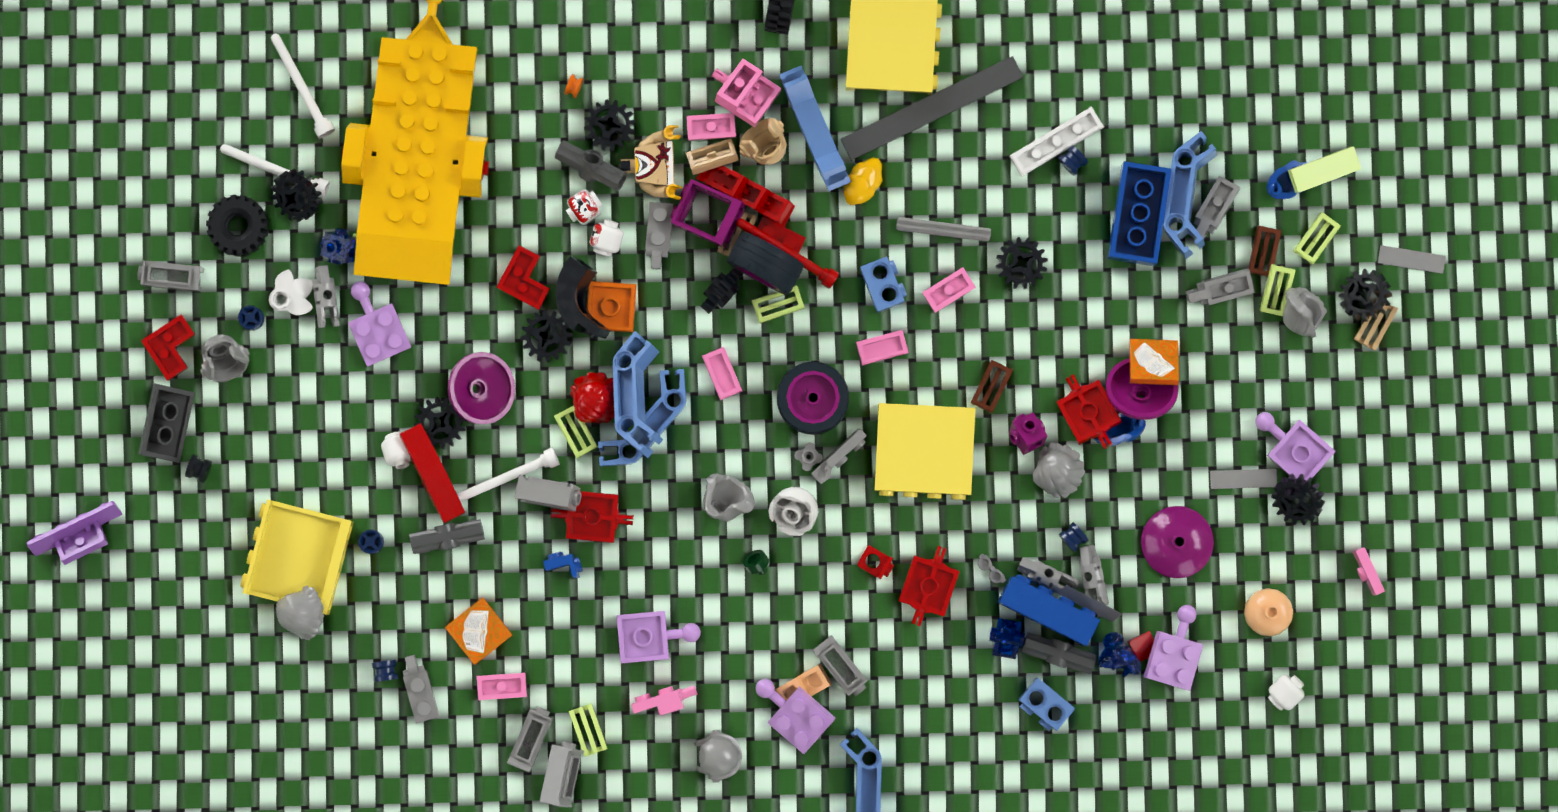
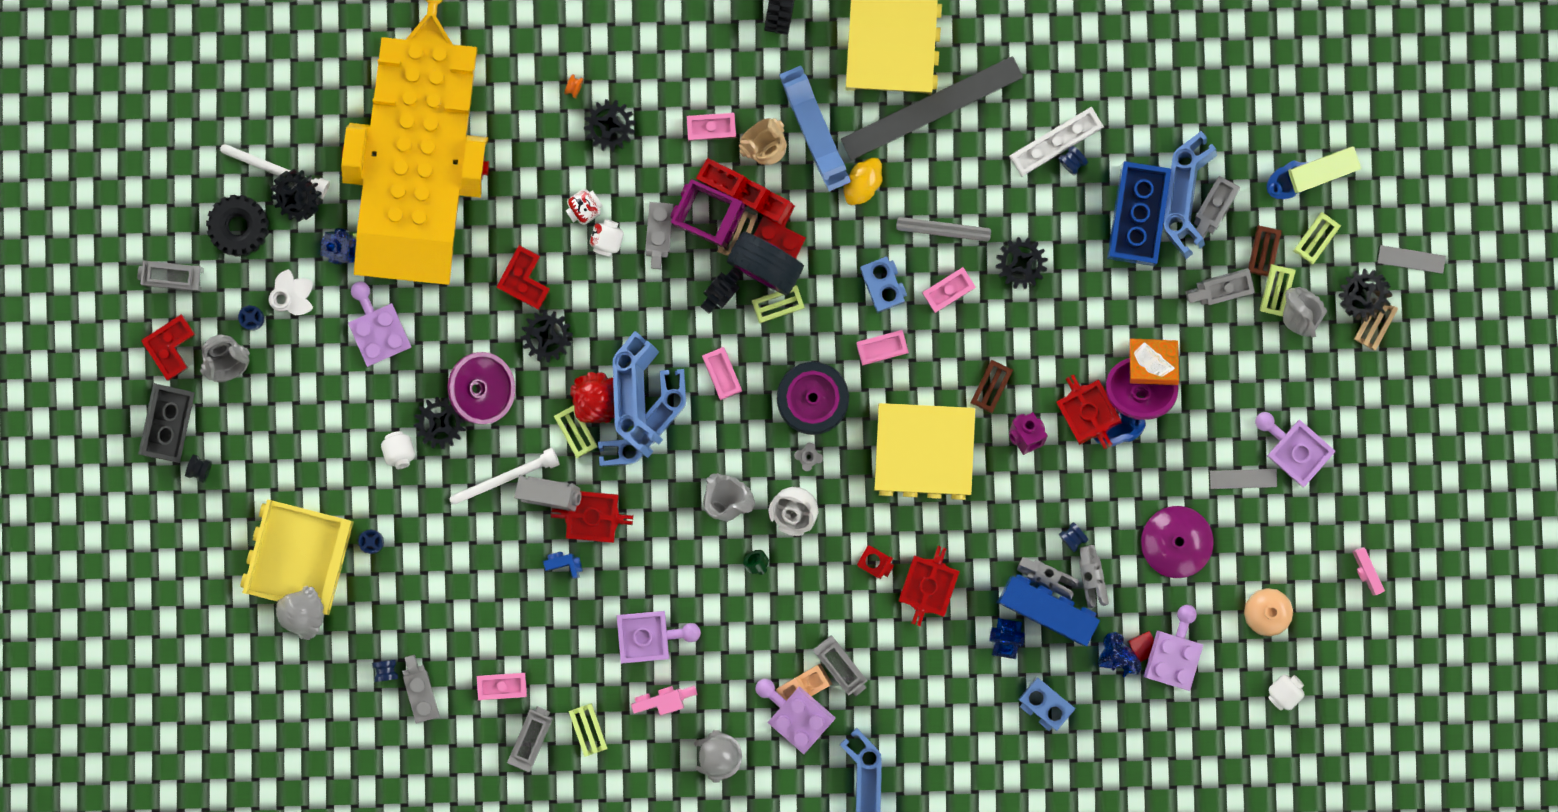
medium lavender bracket [26,501,122,565] -> none
white piece [271,34,335,139] -> none
light grey hinge [312,265,340,328] -> none
red slope [399,423,465,524] -> none
dark grey piece [409,519,485,554] -> none
tile [445,597,513,665] -> none
light grey window [540,741,584,808] -> none
dark grey piece [555,140,627,191] -> none
black arch [556,256,611,339] -> none
orange tile [587,281,637,333] -> none
torso [621,125,682,200] -> none
tan tile [686,138,739,175] -> none
bright pink plate [712,59,782,128] -> none
red piece [736,218,839,289] -> none
light grey hinge [811,429,867,484] -> none
light grey piece [977,553,1006,583] -> none
dark grey piece [1021,632,1097,675] -> none
light grey hair [1033,442,1085,498] -> none
light grey sticker [1057,585,1122,622] -> none
black gear [1271,473,1325,525] -> none

